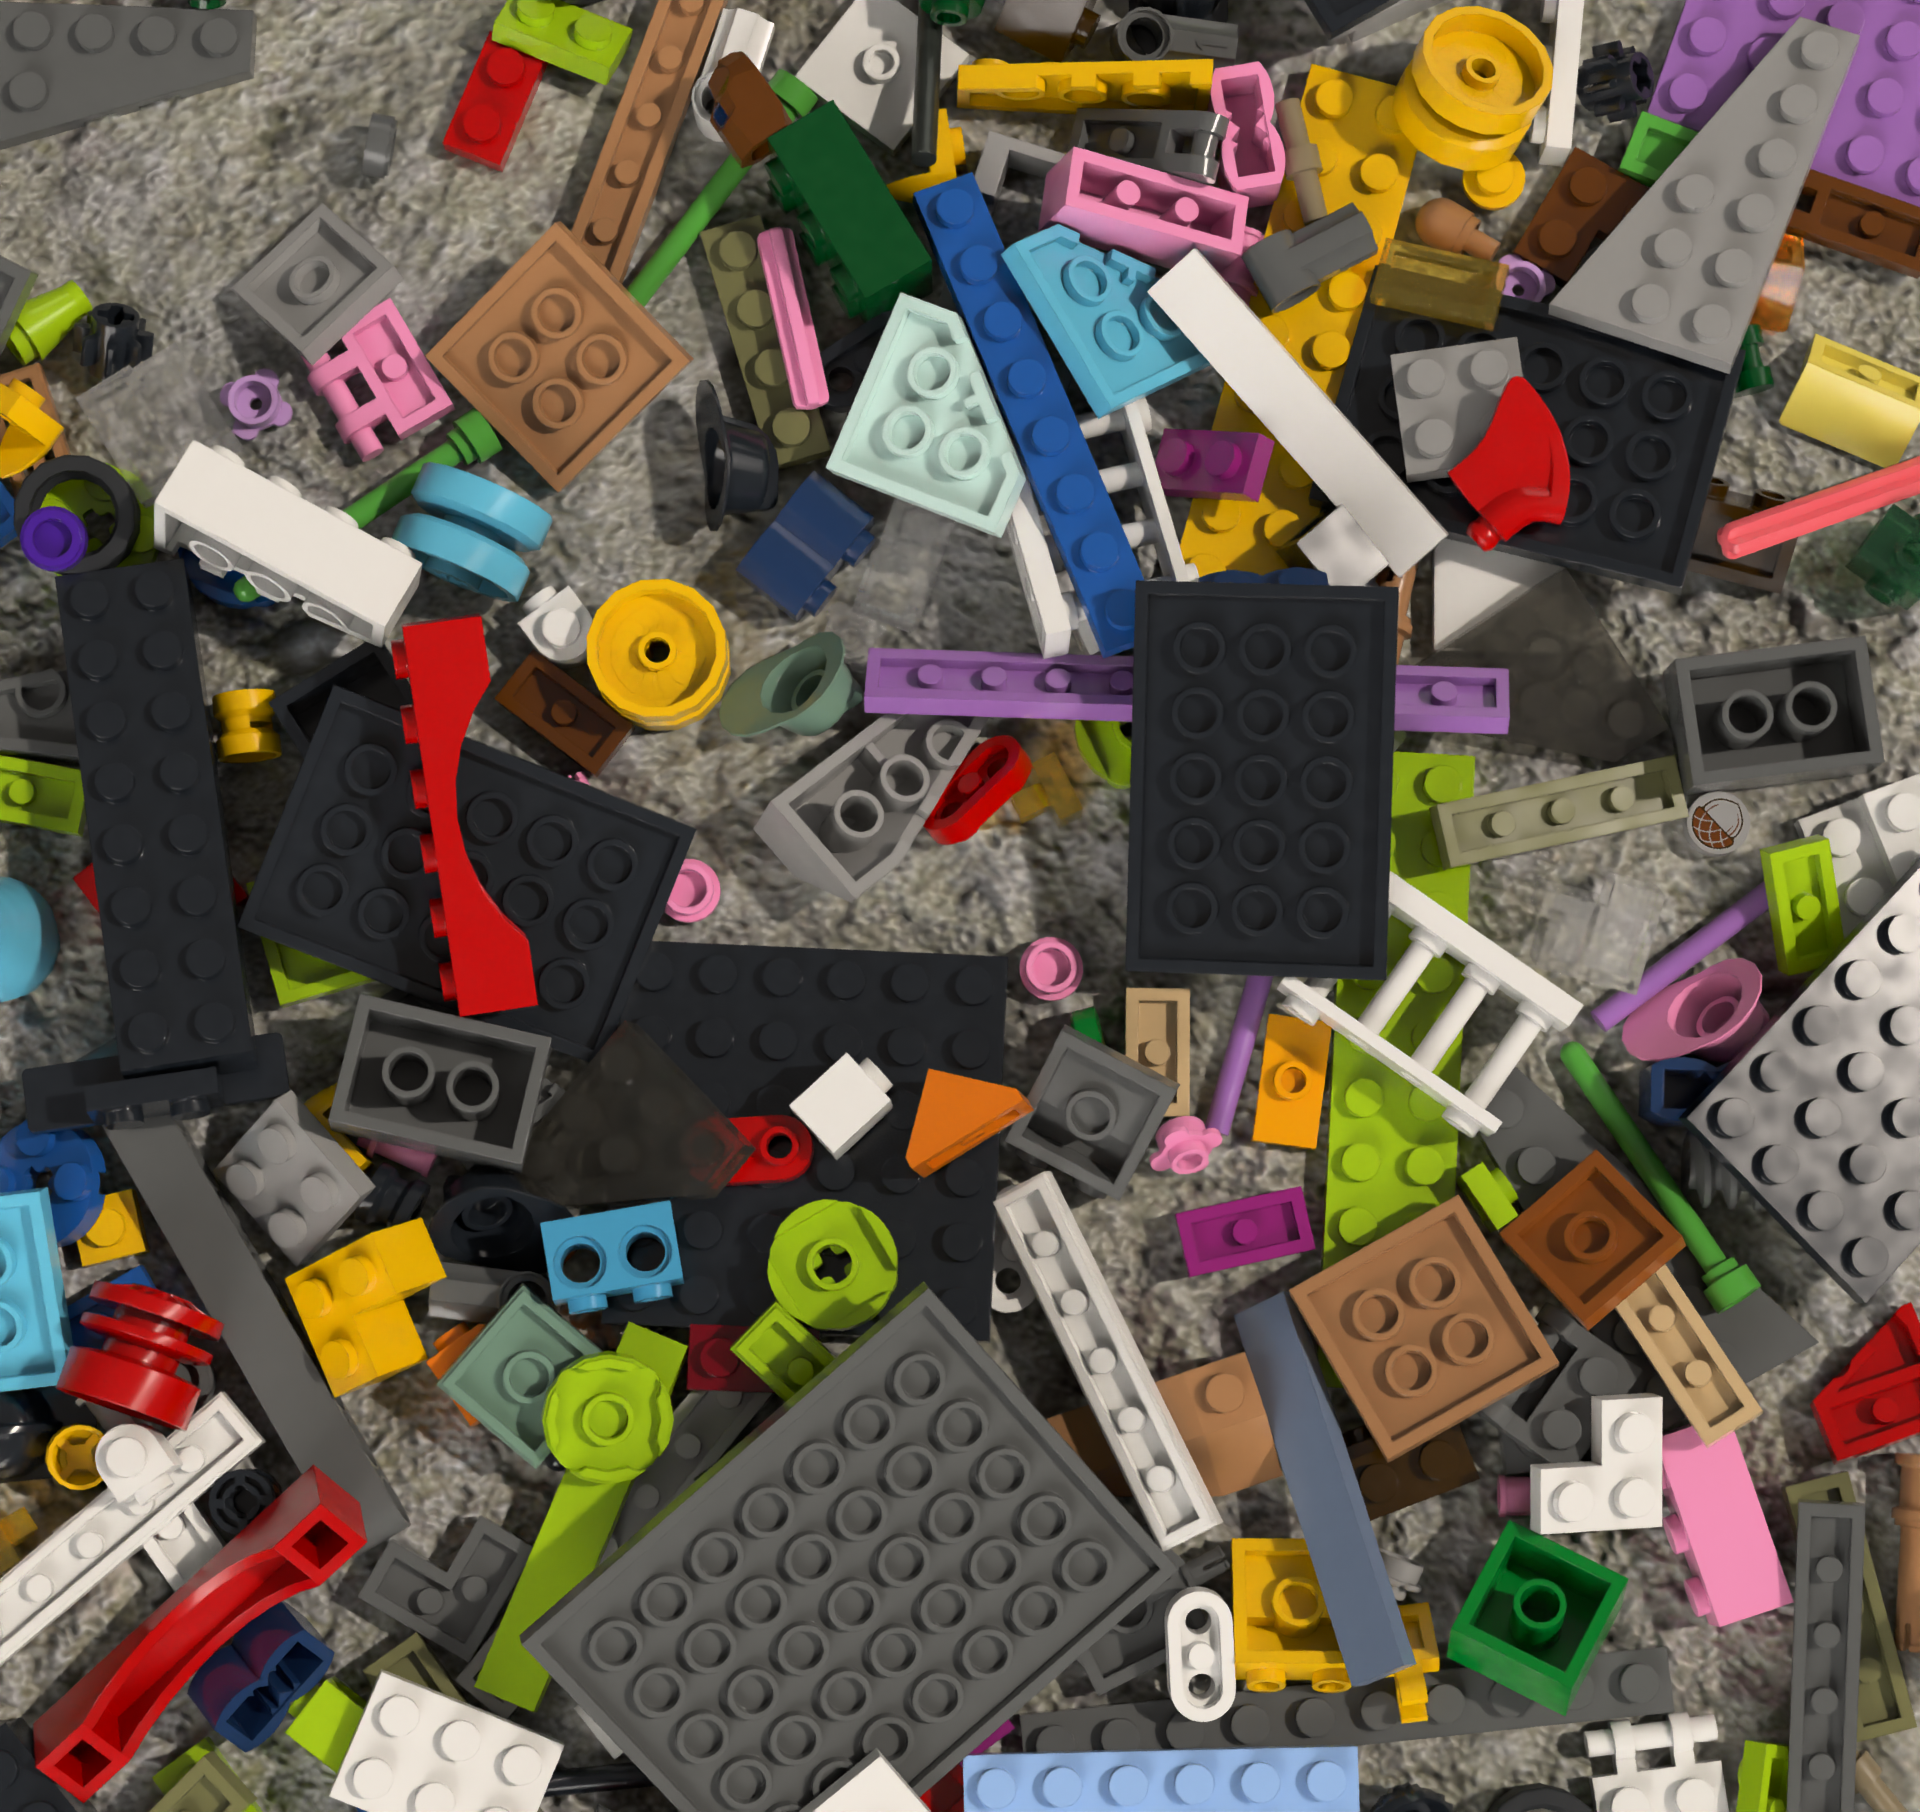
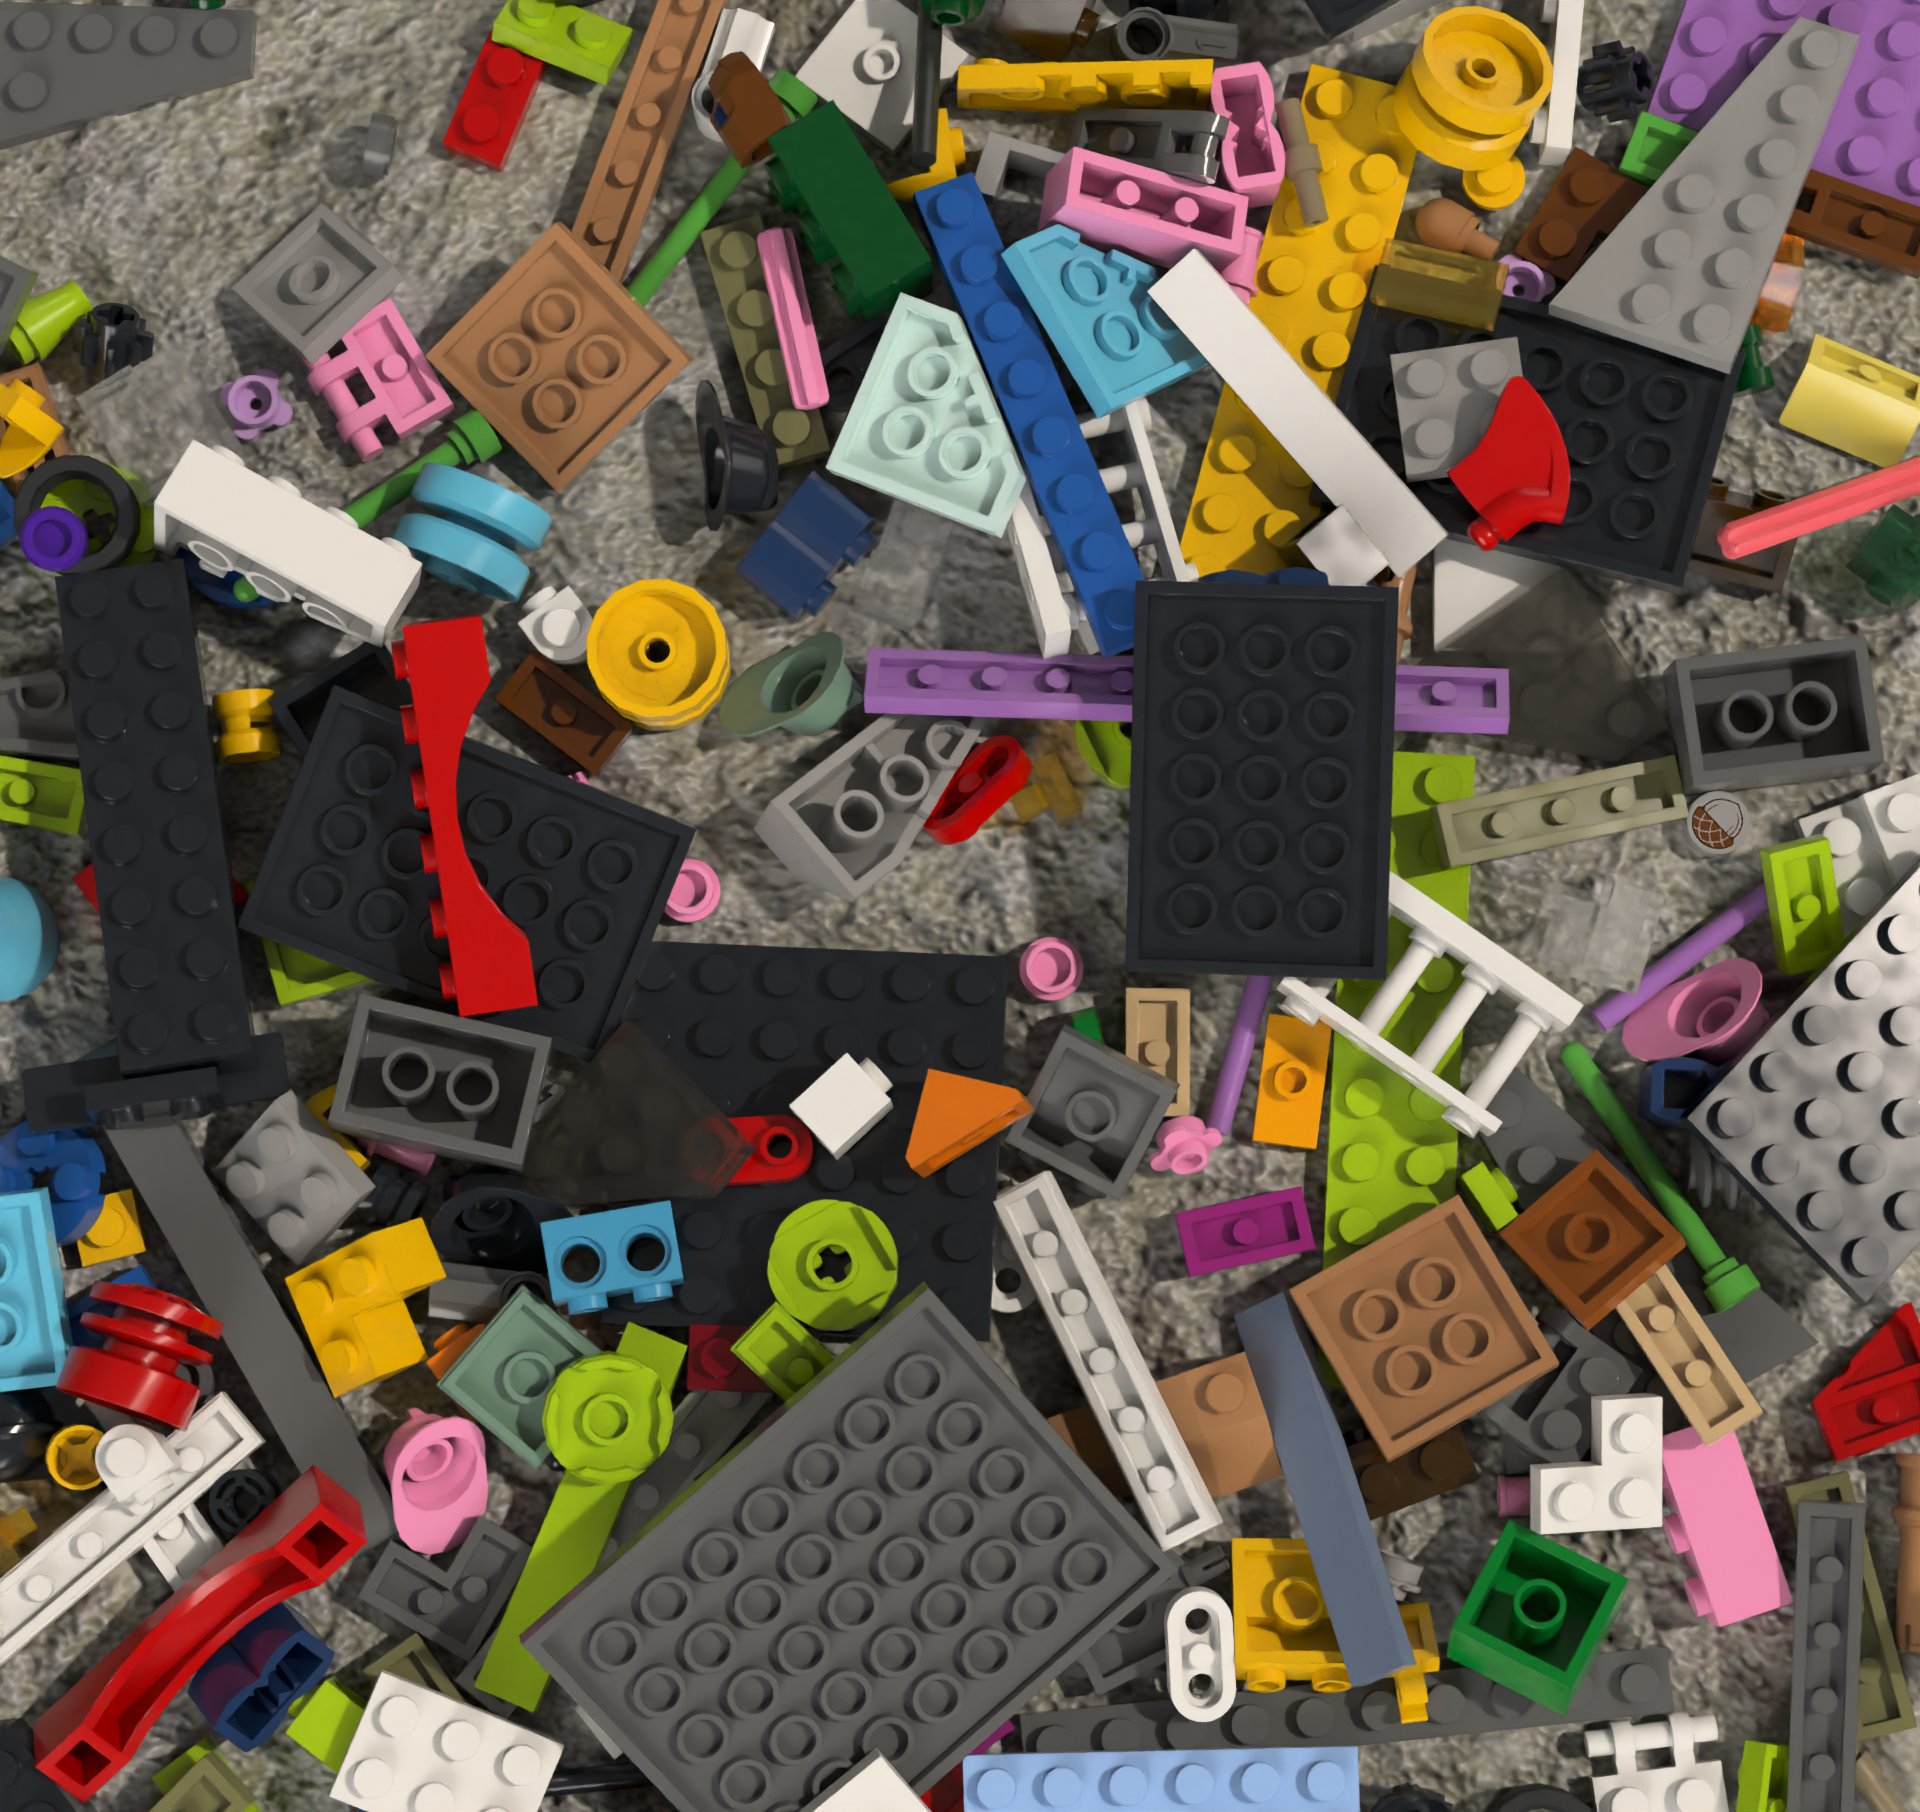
magenta plate [1155,428,1275,502] -> none
dark grey piece [1241,202,1378,313] -> none
none -> bright pink piece [383,1407,488,1555]

